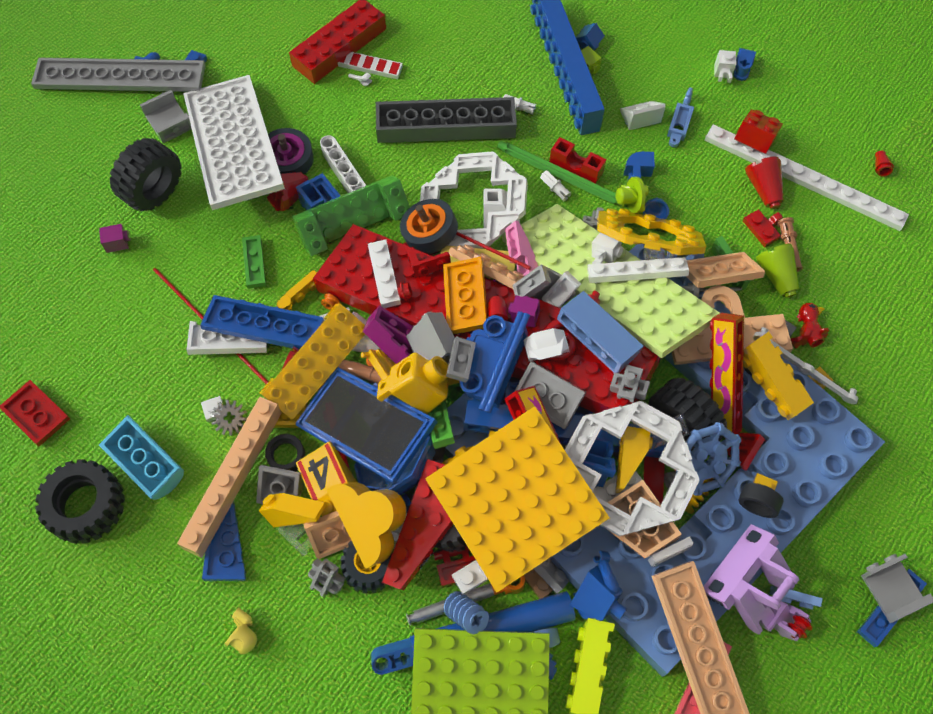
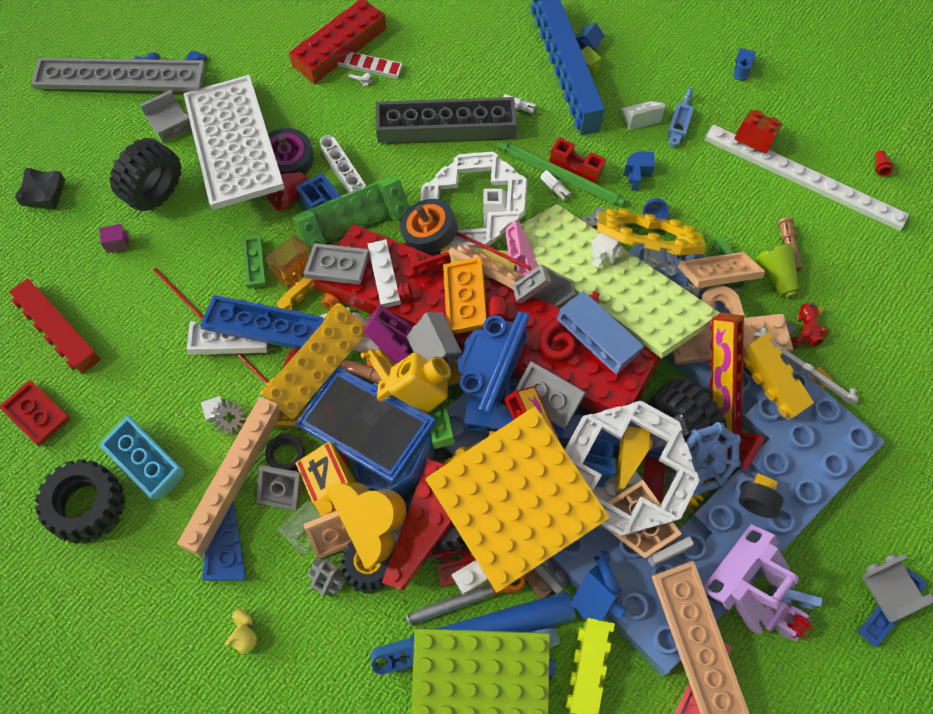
yellow slope [259,493,327,527] -> none
medium blue piece [444,591,489,634] -> none
light grey plate [446,337,476,382] -> none
magenta brick [508,295,540,327] -> none
white slope [523,328,569,361] -> none
white plate [542,270,581,308] -> none
white plate [587,257,689,283] -> none
light grey piece [610,365,650,403] -> none
lime plate [615,177,649,213] -> none
white brick [714,50,736,83] -> none
red plate [743,209,783,248] -> none
red cone [745,156,784,209] -> none
none -> red brick [9,278,101,374]
none -> black brick [15,168,66,209]
none -> clear orange piece [266,235,311,290]
none -> light grey plate [304,243,370,285]

